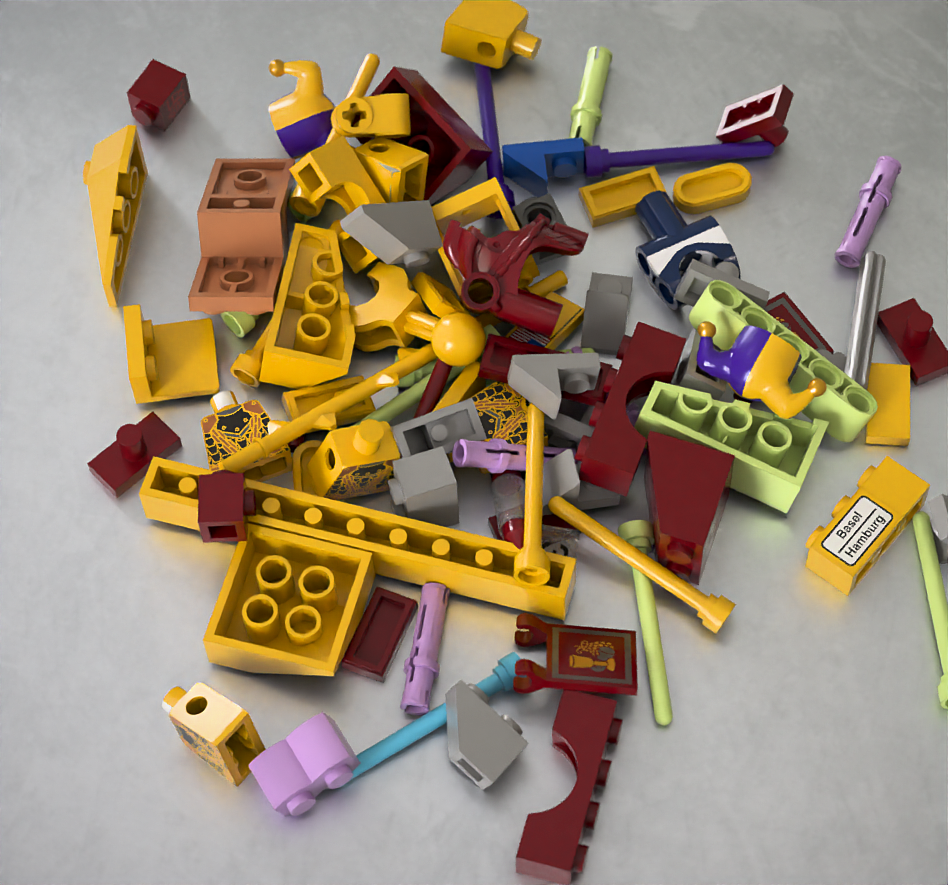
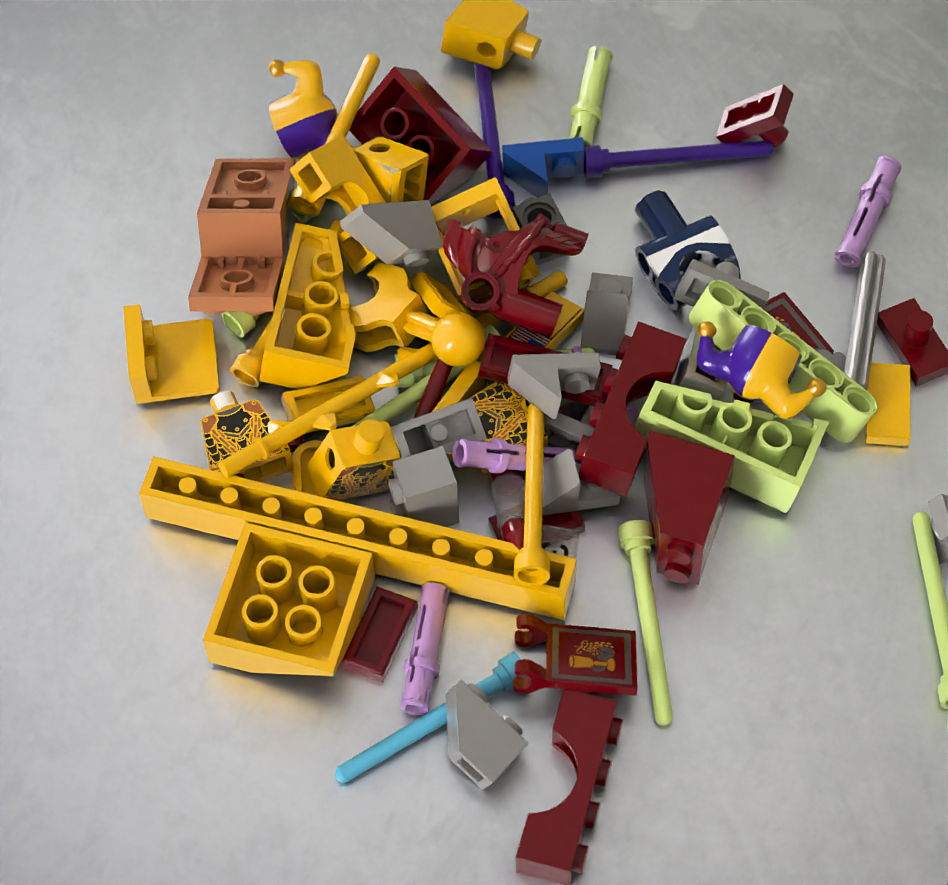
yellow wedge [83,125,148,307] -> none
dark red tile [87,411,182,498] -> none
dark red brick [127,59,191,131] -> none
yellow torso [162,682,266,787] -> none
dark red brick [198,470,256,543] -> none
lavender brick [248,712,360,816] -> none
yellow piece [331,93,411,138] -> none
yellow piece [548,496,736,634] -> none
yellow tile [579,166,667,228] -> none
yellow tile [672,163,752,214] -> none
yellow brick [805,456,930,596] -> none

